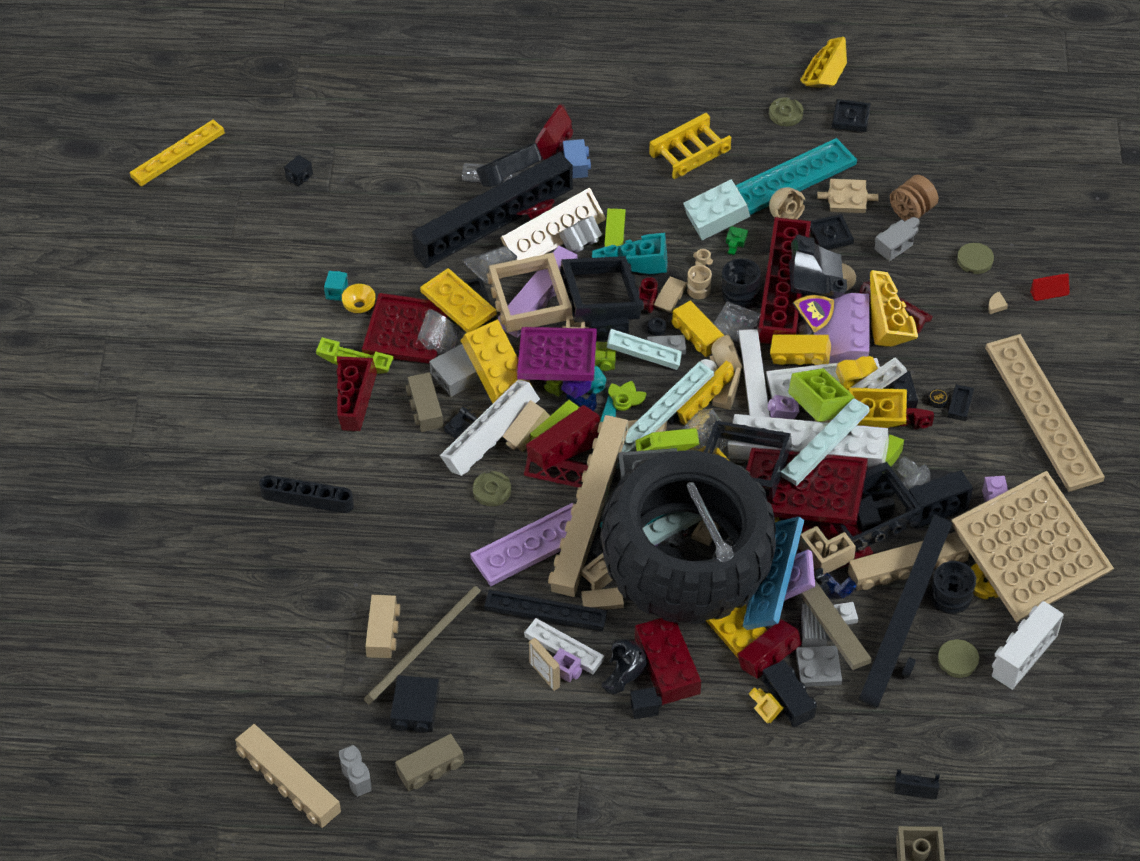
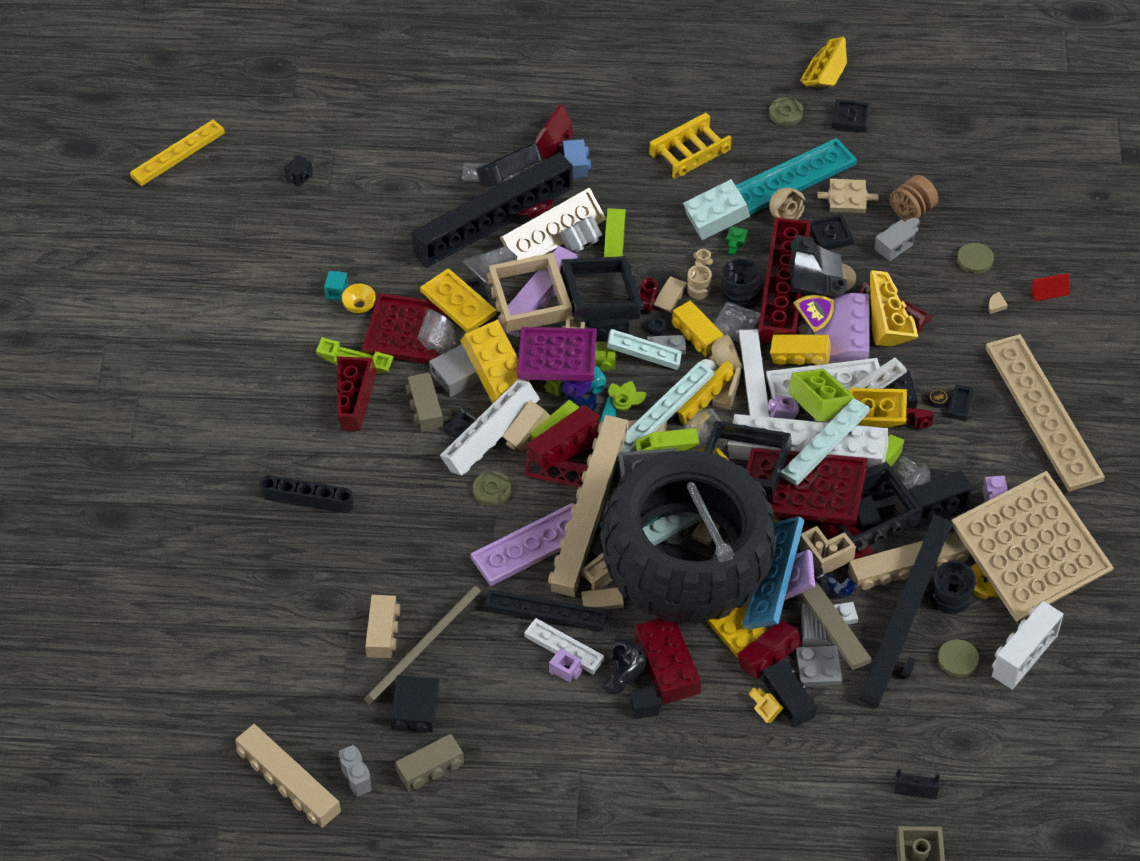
tan tile [529,638,560,691] -> none
teal wedge [592,233,667,274] -> none
yellow brick [836,356,878,390] -> none

